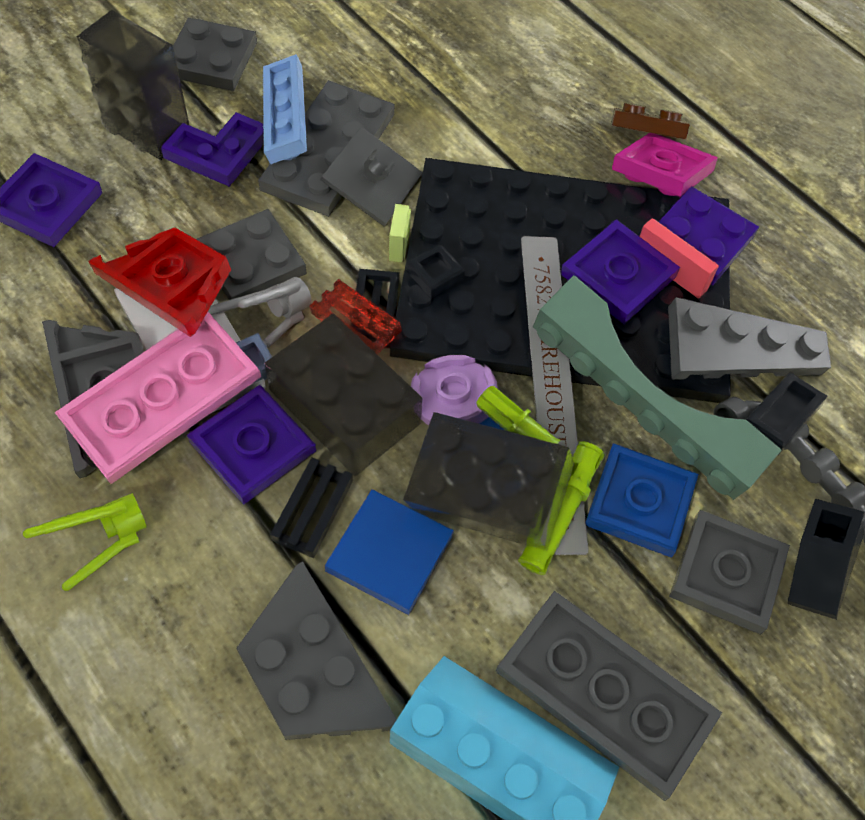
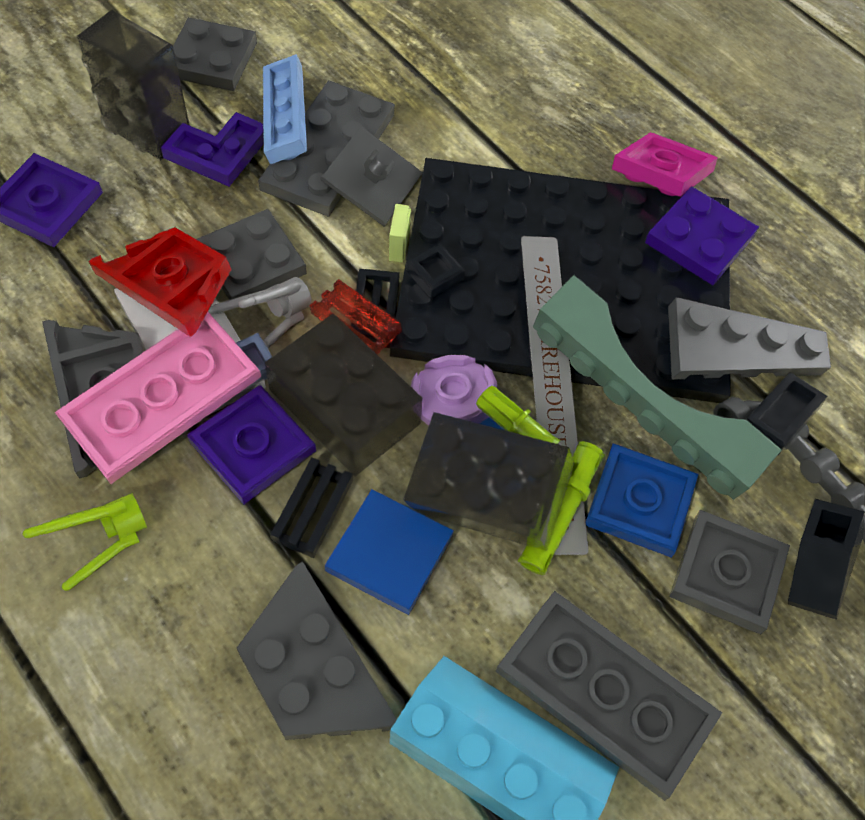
dark purple plate [561,219,680,324] -> none
reddish brown plate [611,103,690,139] -> none
coral tile [640,218,719,299] -> none

